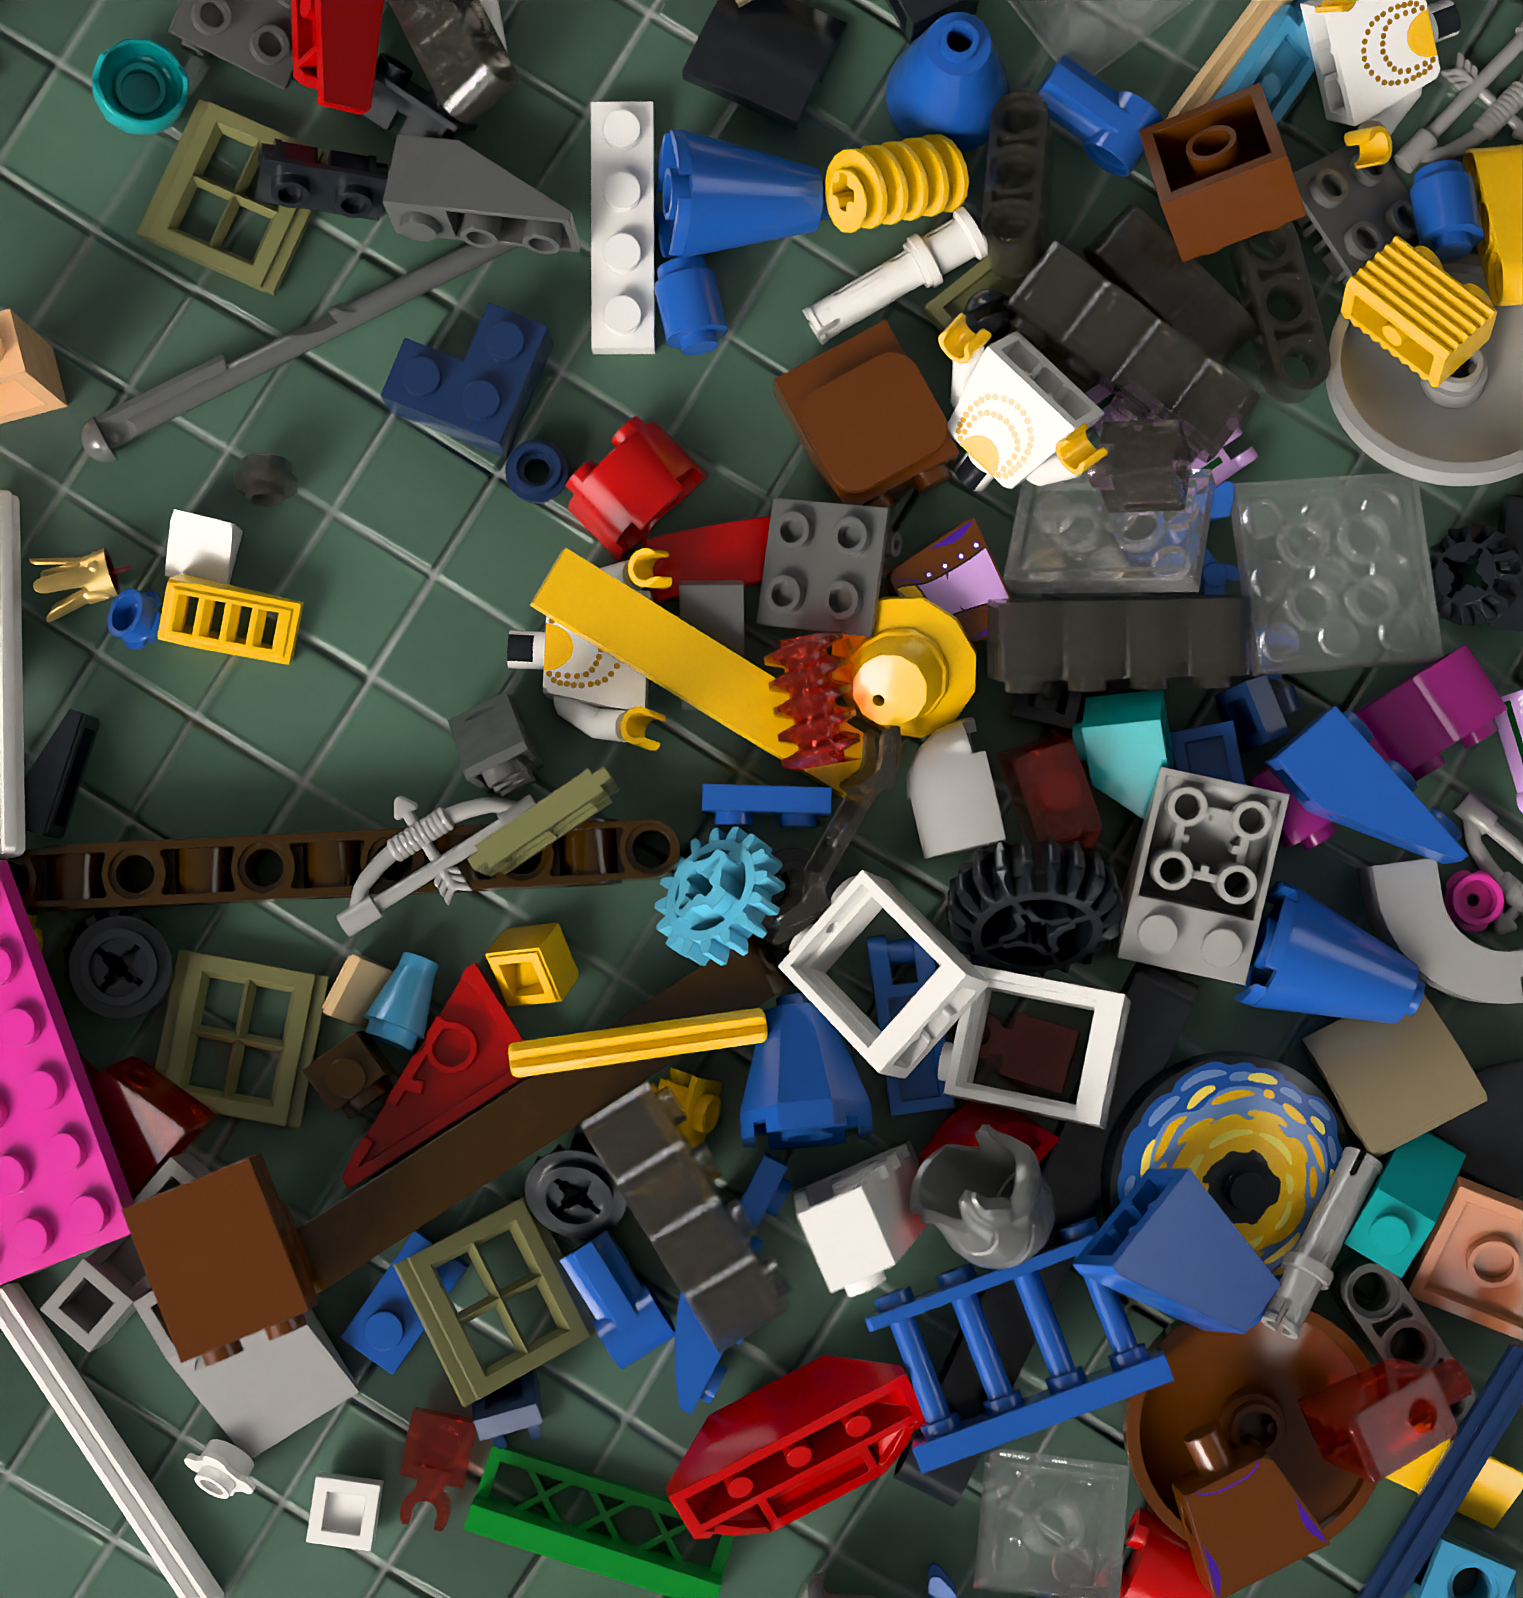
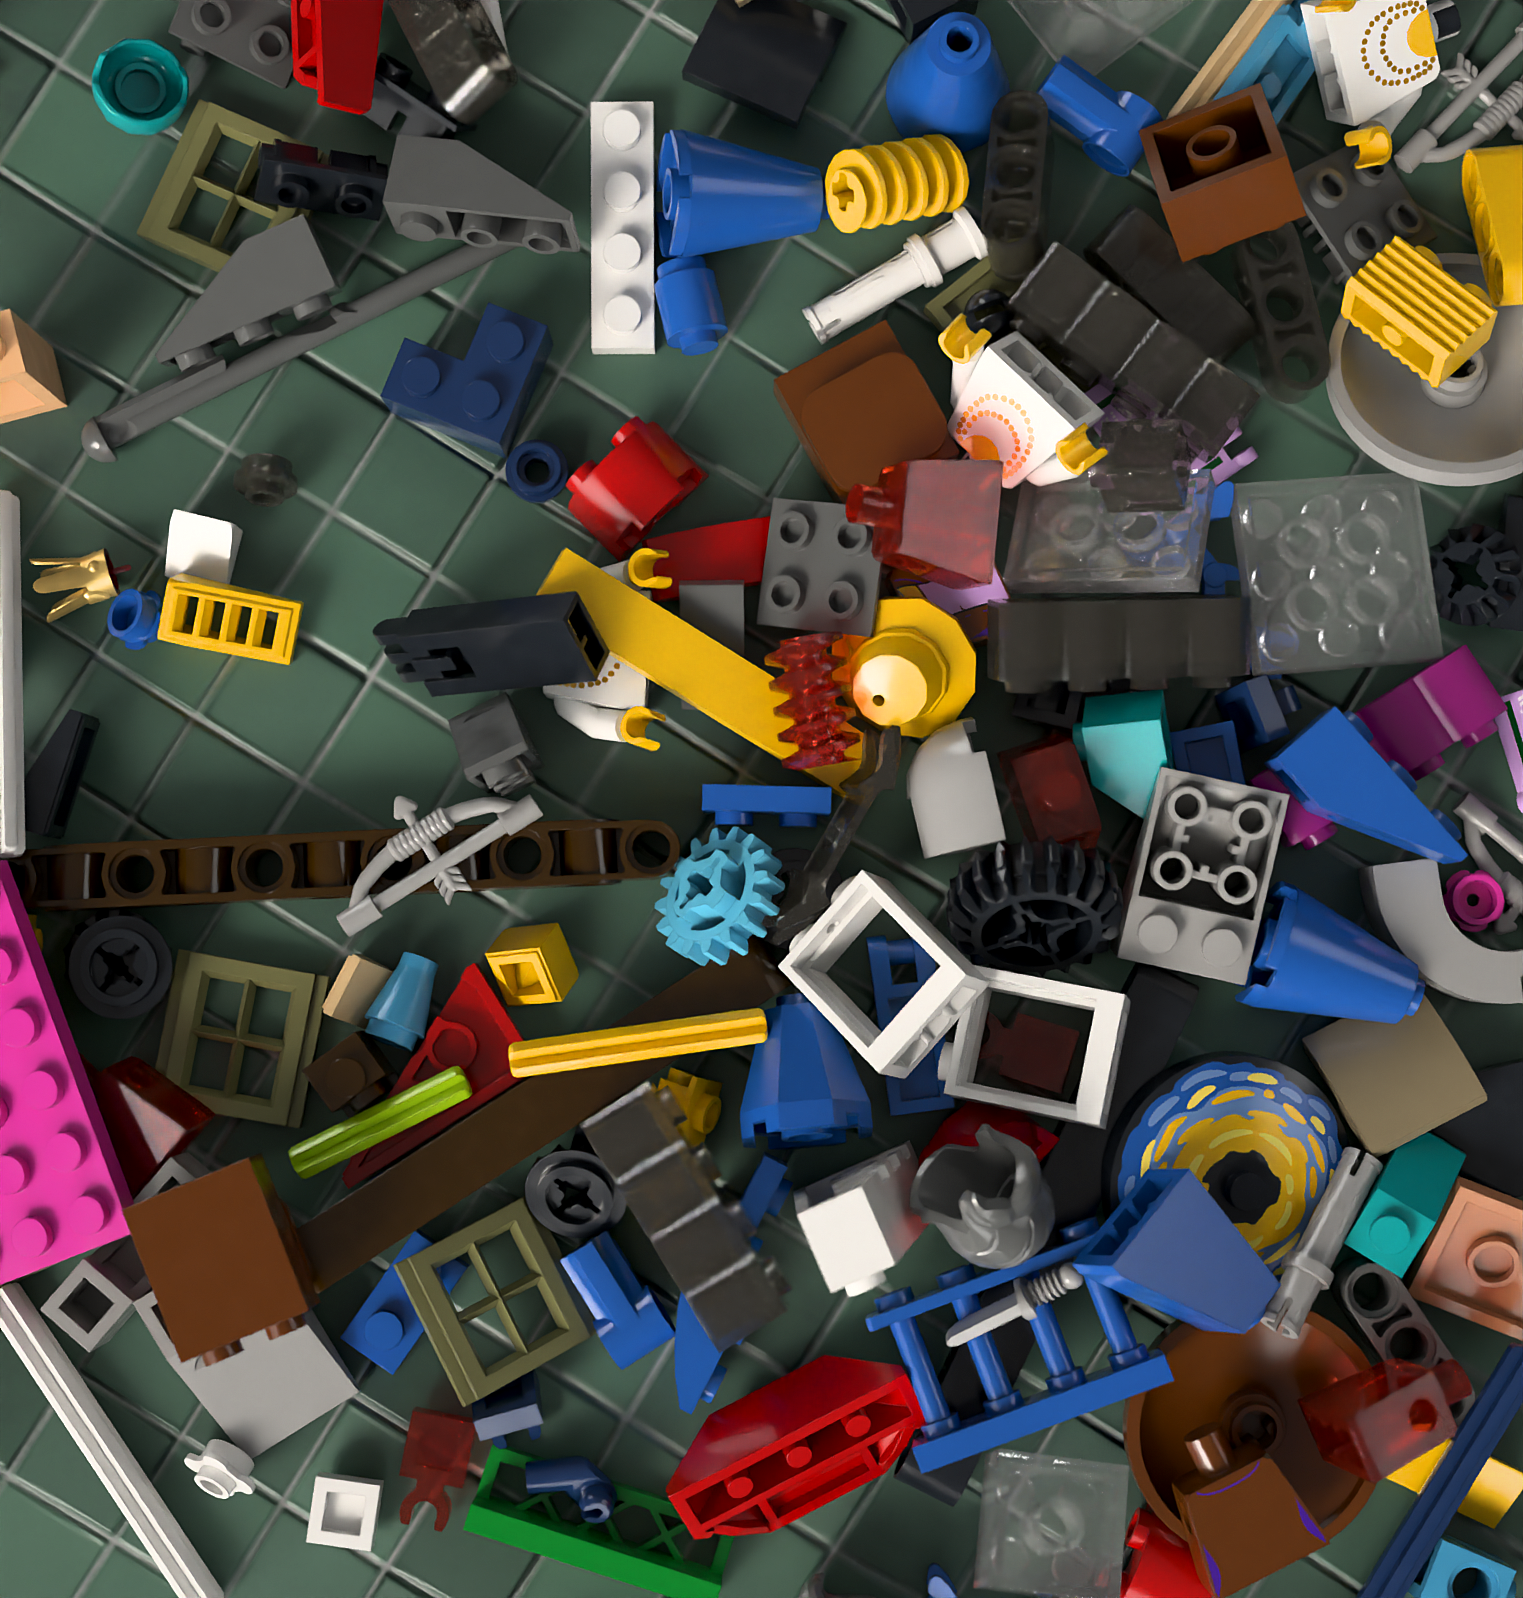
olive piece [467,767,620,876] -> none
blue brick [1410,160,1484,261] -> none
none -> dark grey slope [155,214,342,372]
none -> lime axle [288,1066,472,1179]
none -> black hinge [373,591,610,697]
none -> dark blue arm [525,1455,617,1523]
none -> clear red torso [846,460,1004,590]
none -> light grey piece [946,1262,1084,1347]

